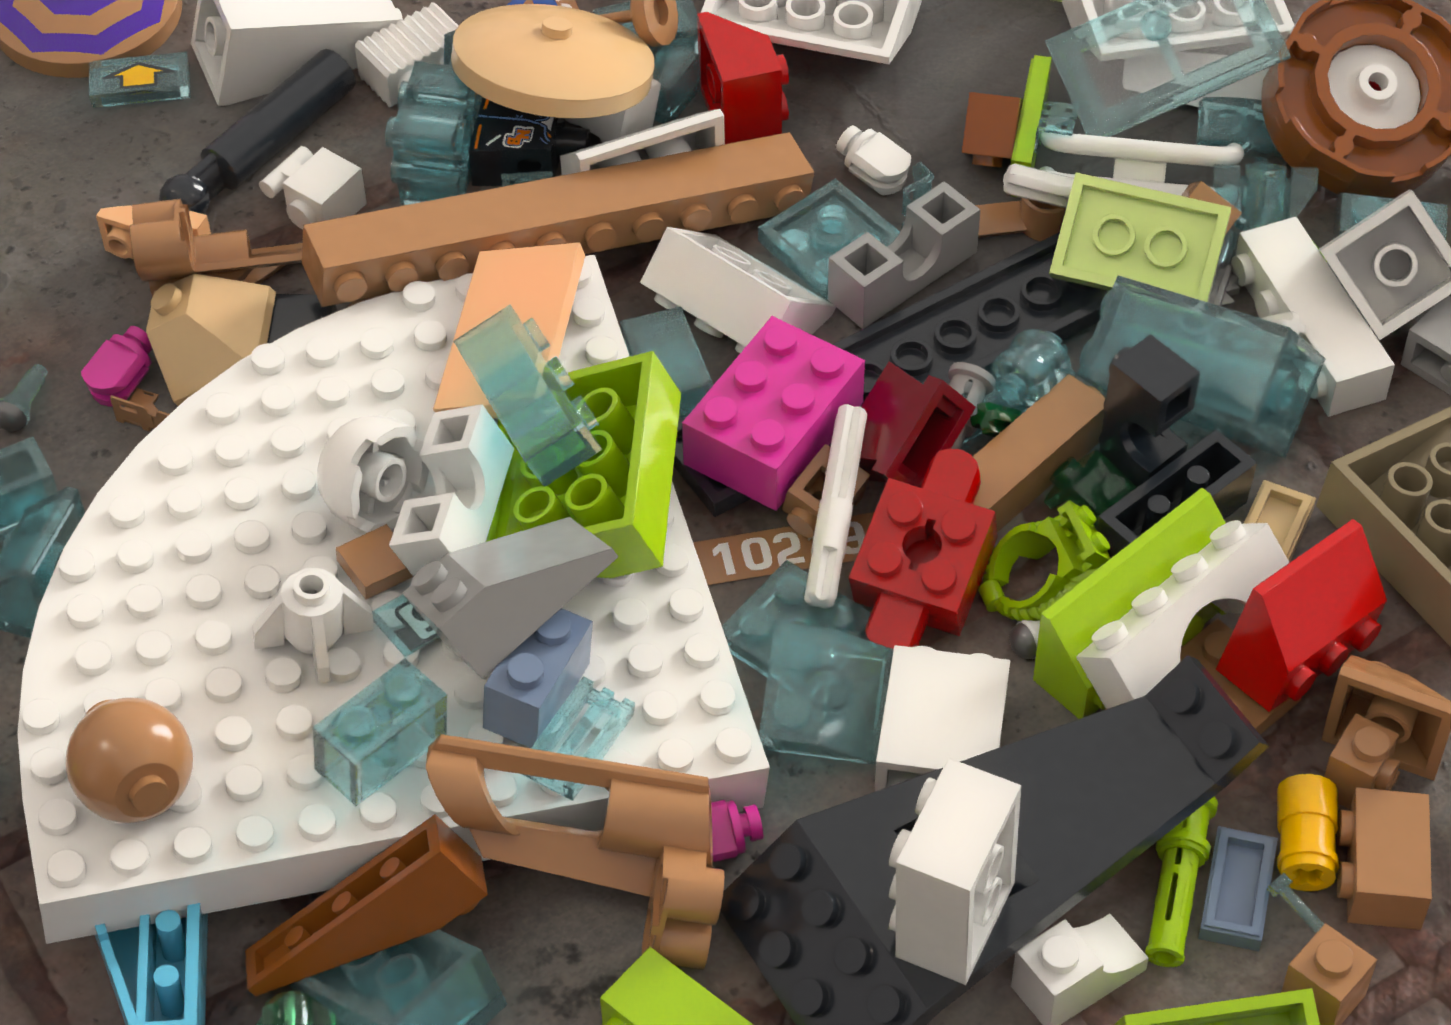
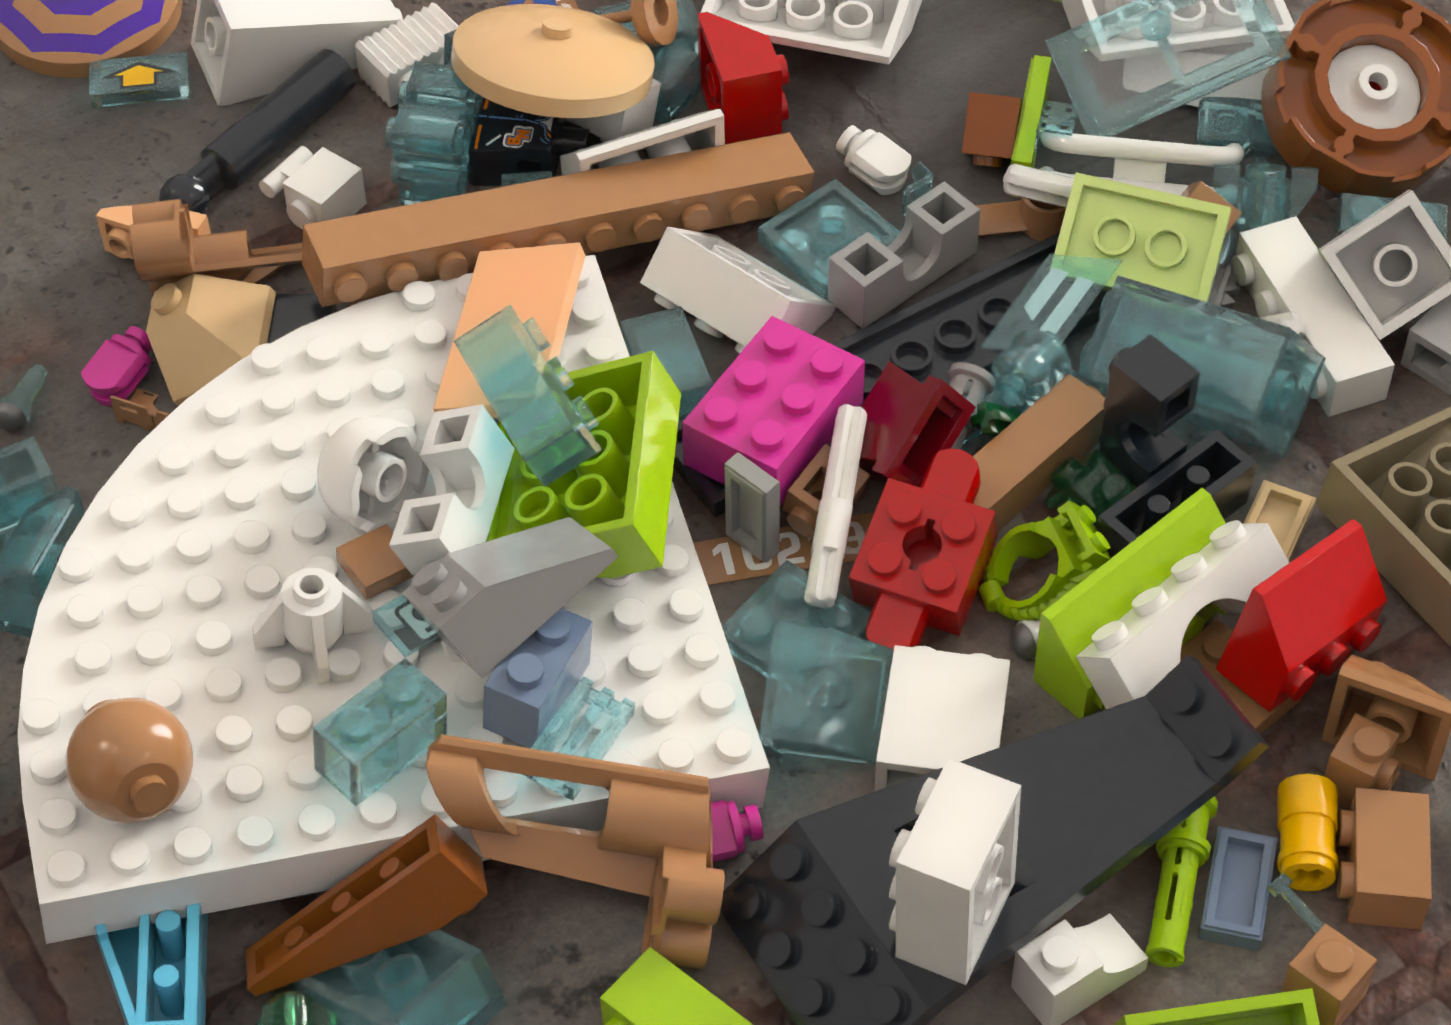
none -> light grey tile [724,452,780,563]
none -> clear light blue sticker [980,254,1123,354]

